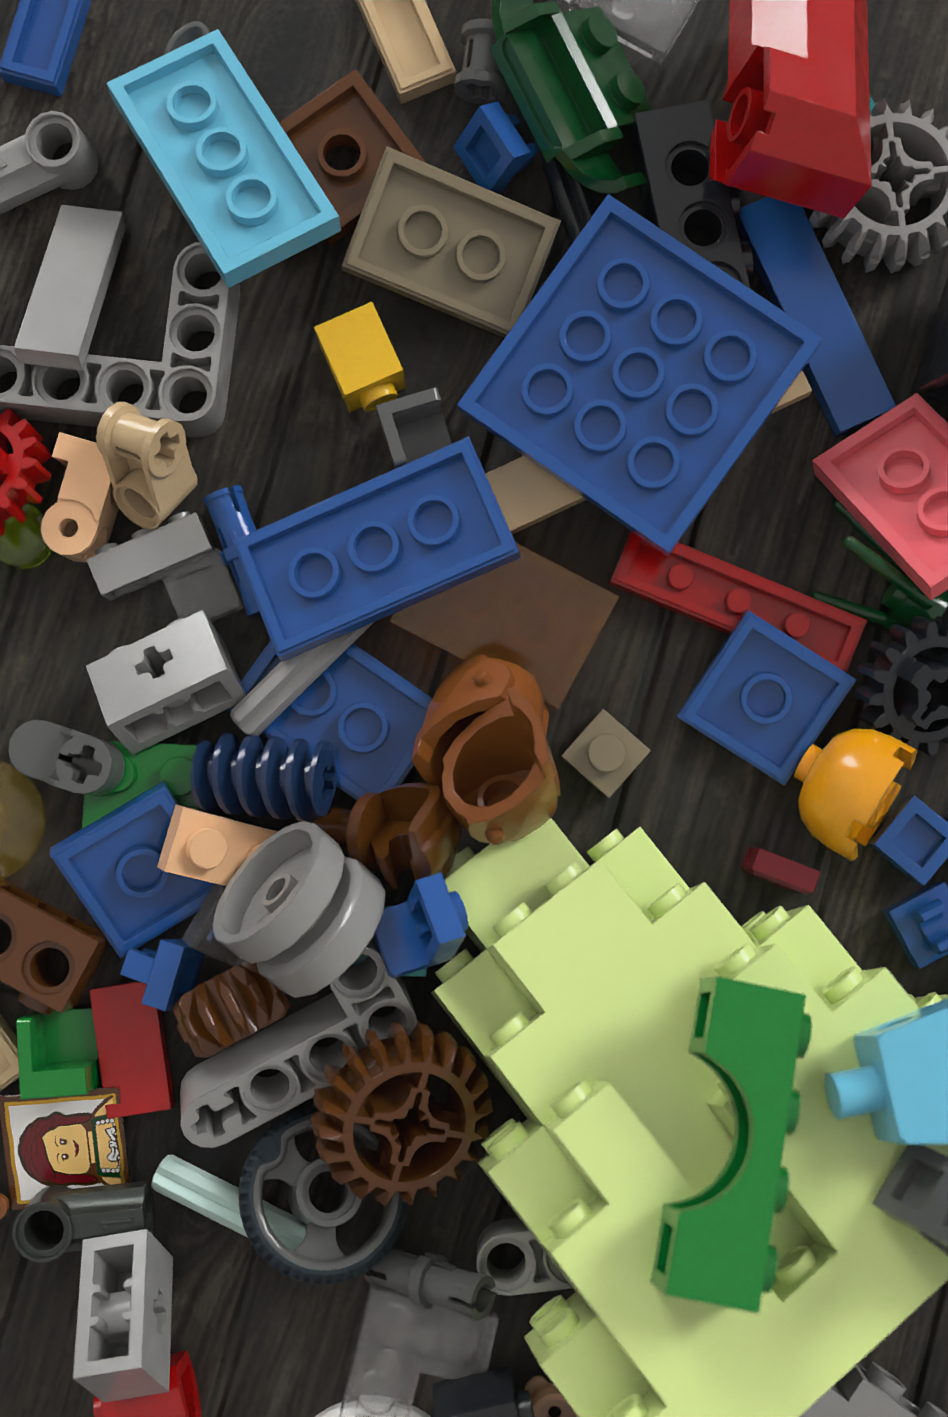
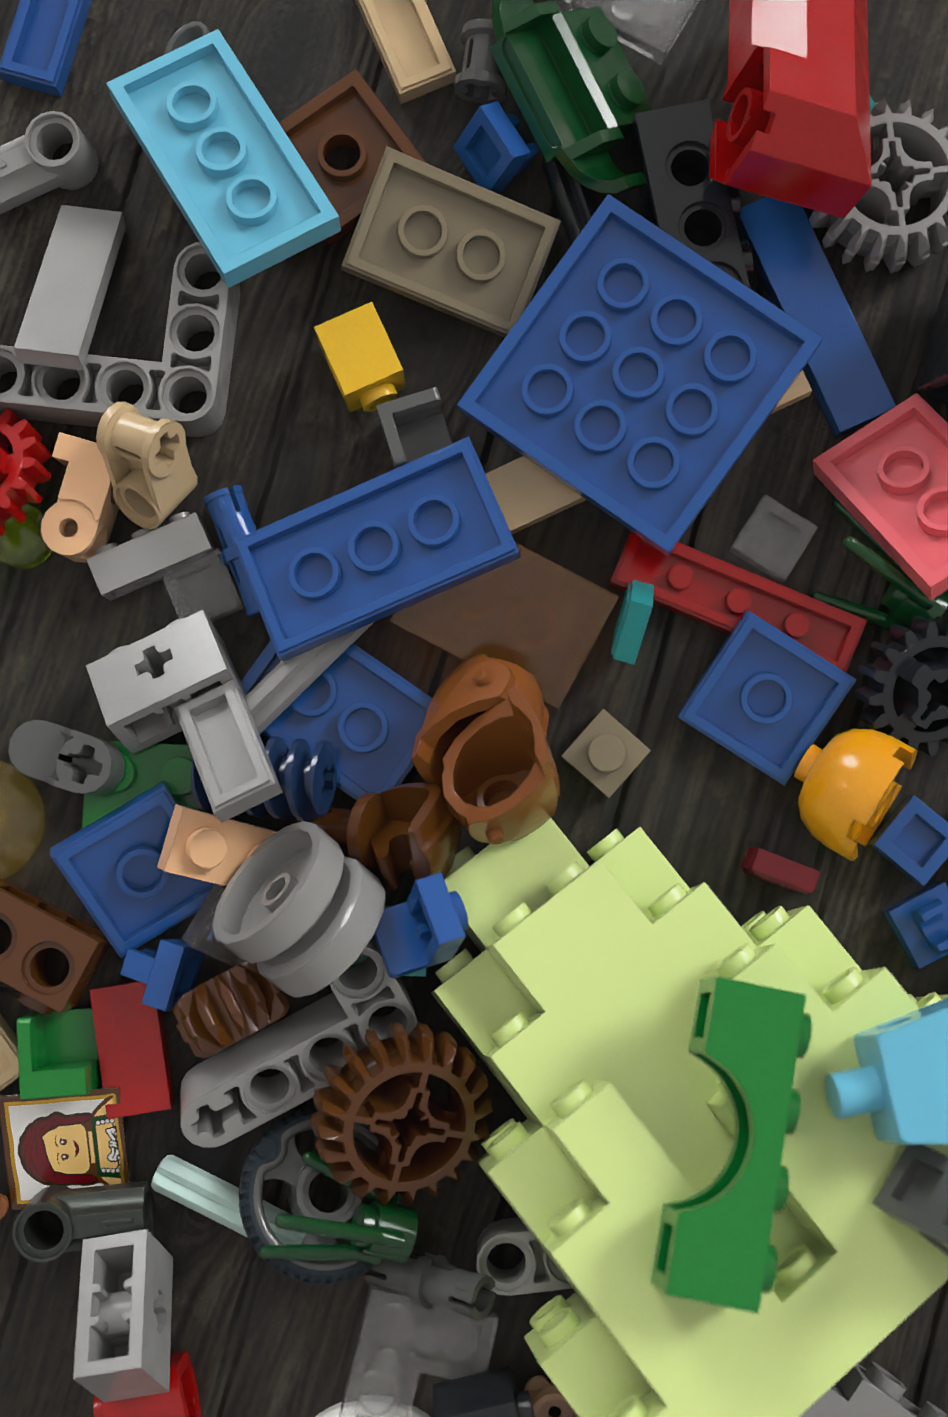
none -> light grey tile [174,679,283,822]
none -> dark green plant [258,1152,418,1265]
none -> teal tile [611,579,654,665]
none -> clear tile [729,495,818,583]

